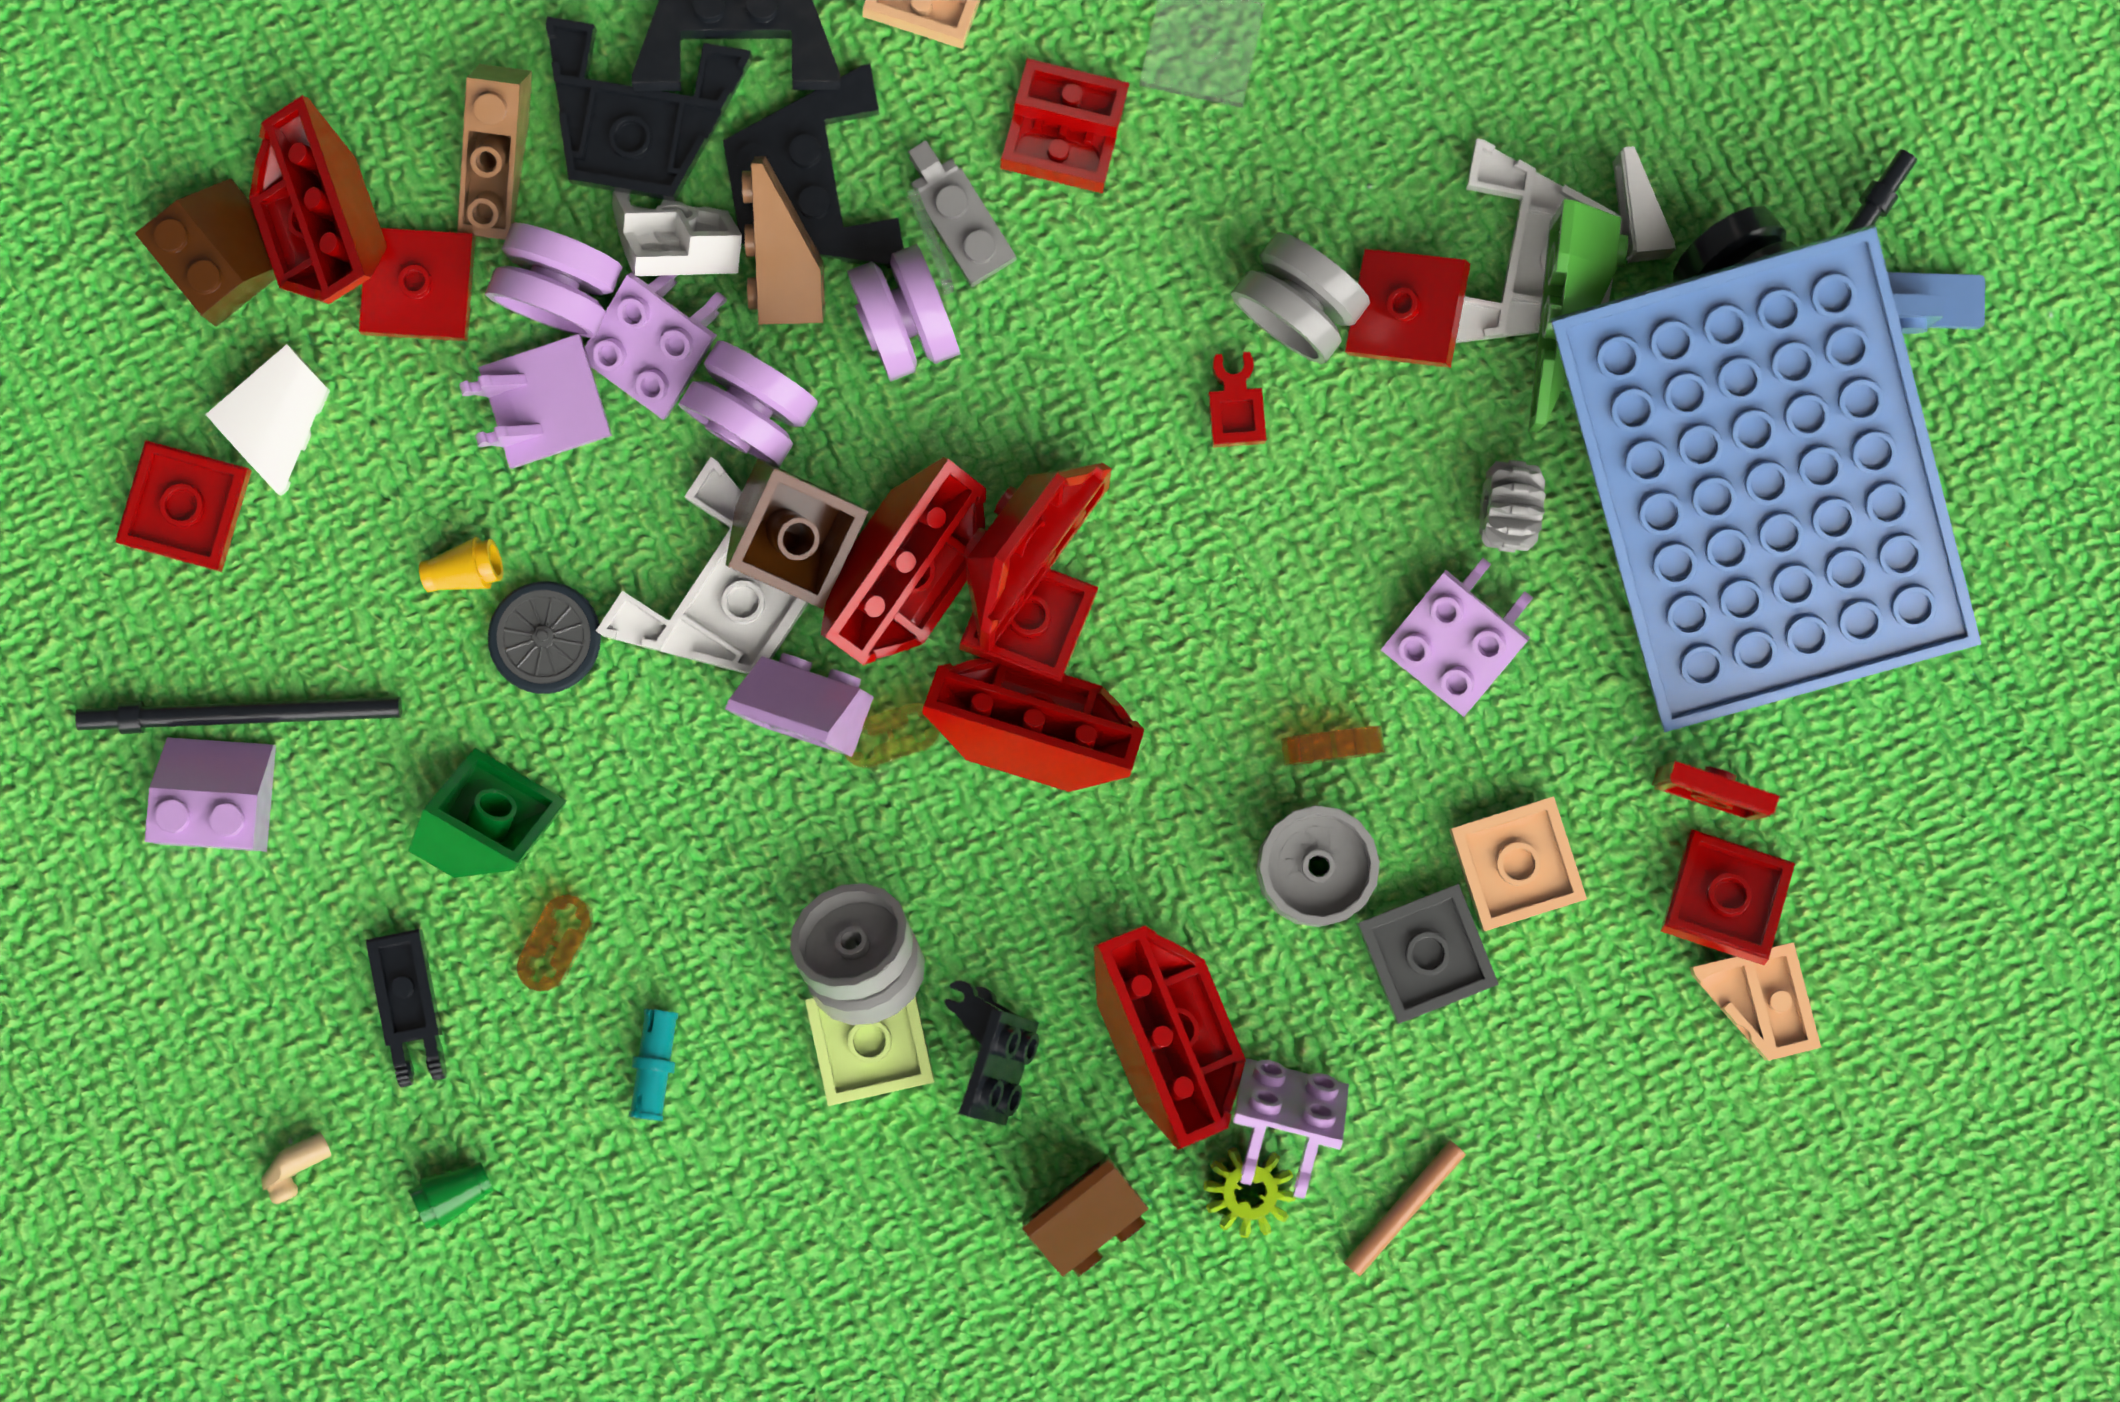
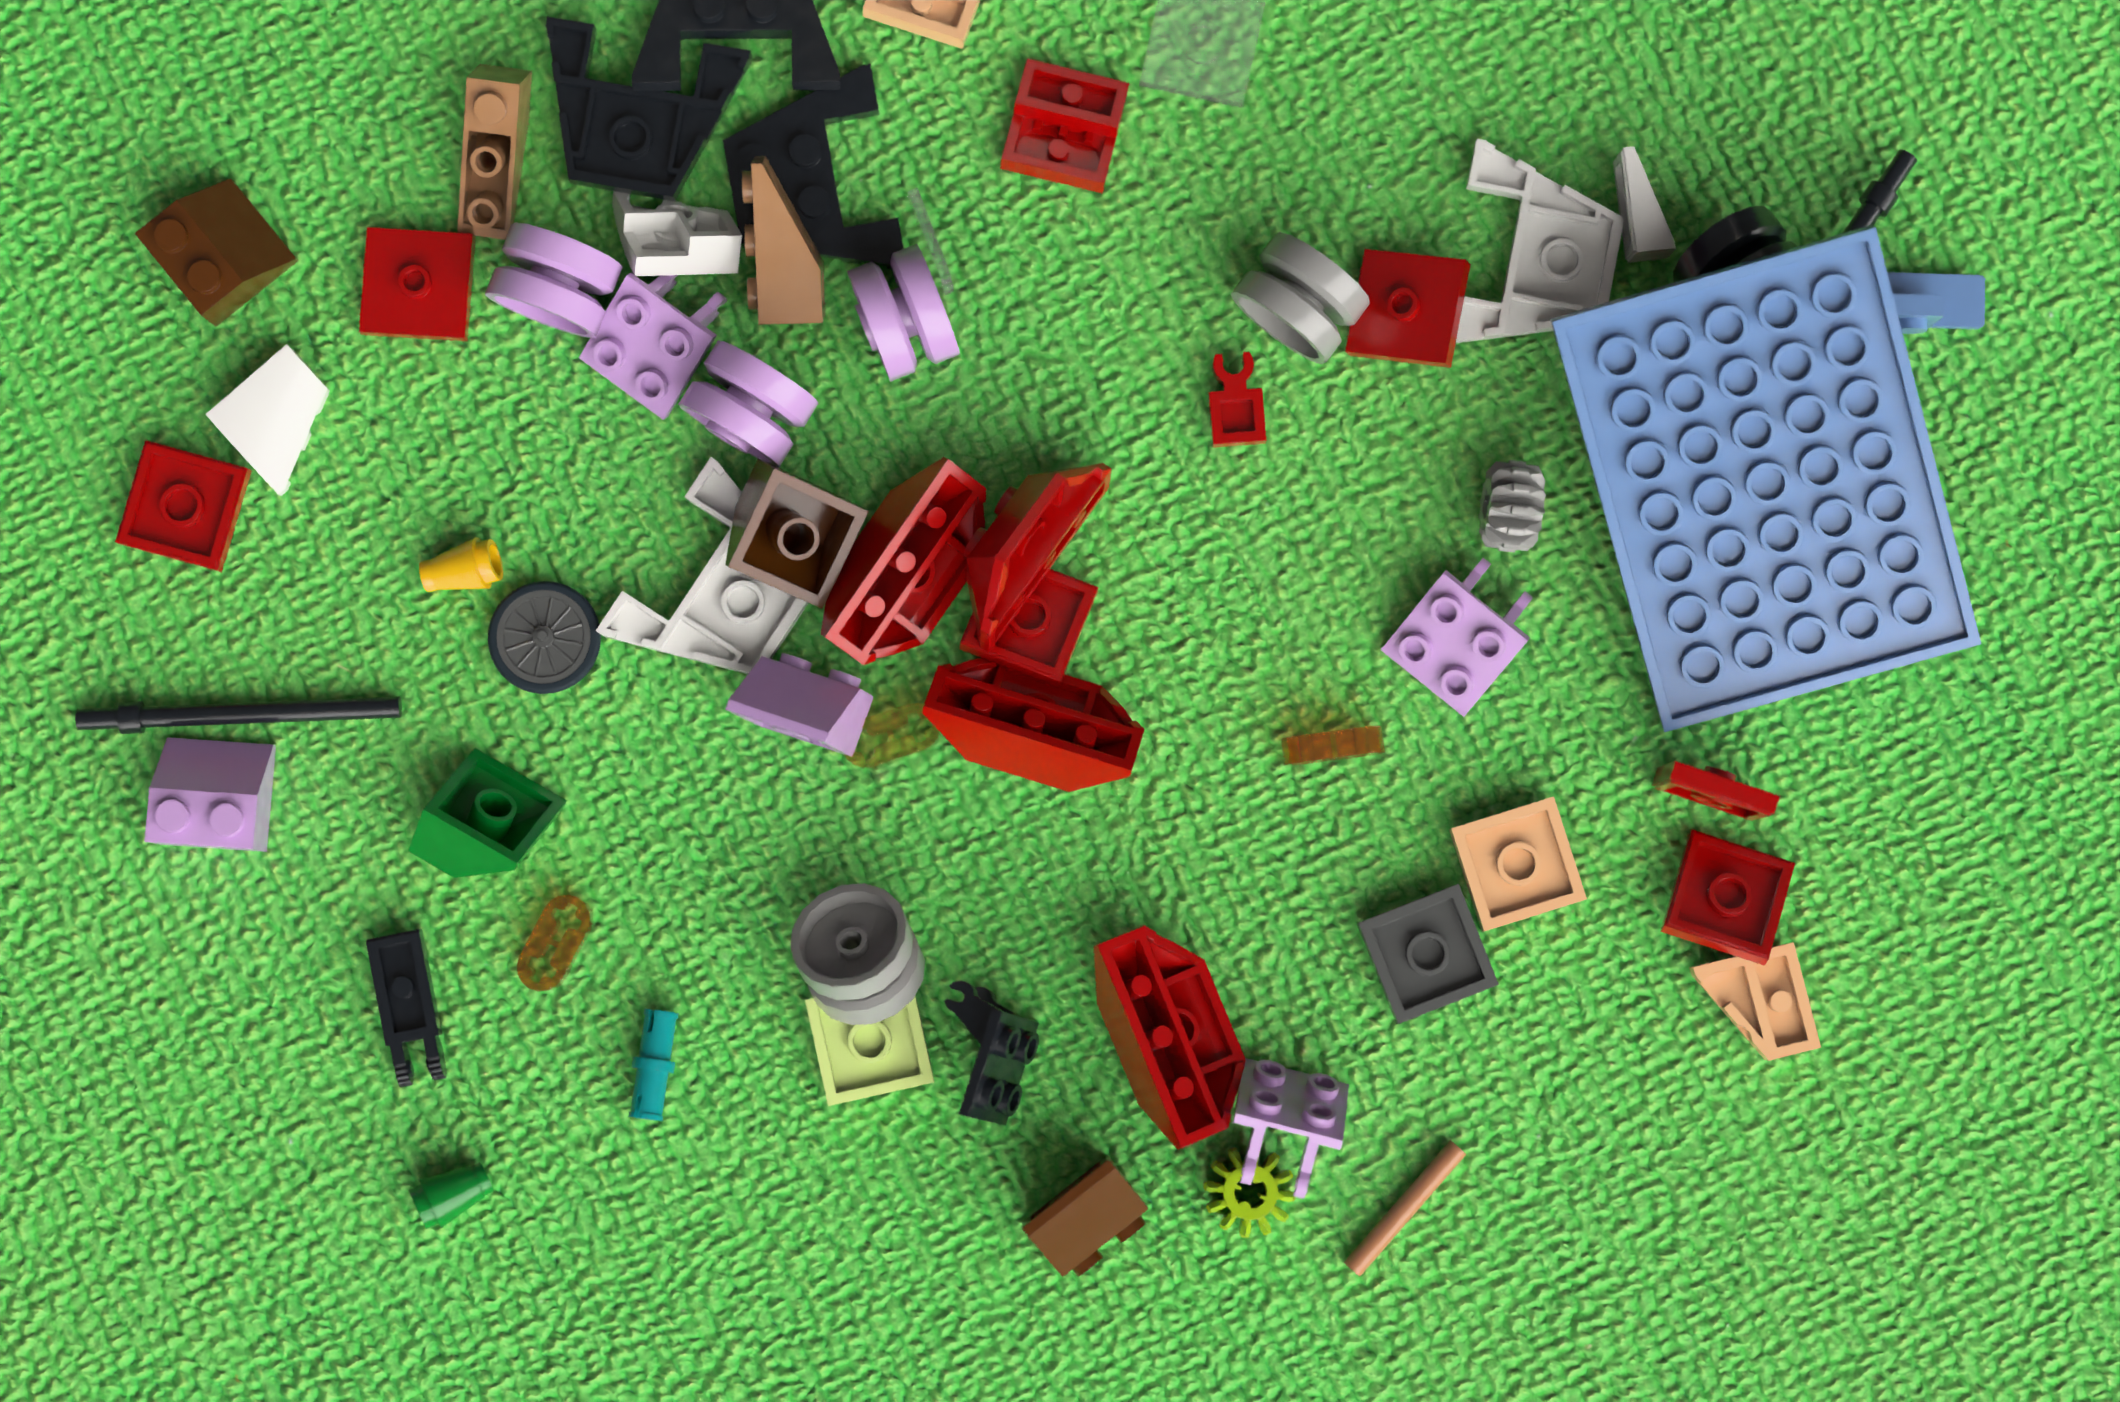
red wedge [249,95,387,304] -> none
tan arm [262,1132,331,1205] -> none
lavender plate [459,334,612,469] -> none
light grey hinge [908,141,1017,287] -> none
light grey wheel [1256,806,1380,927] -> none
bright green wedge [1528,199,1628,433] -> none

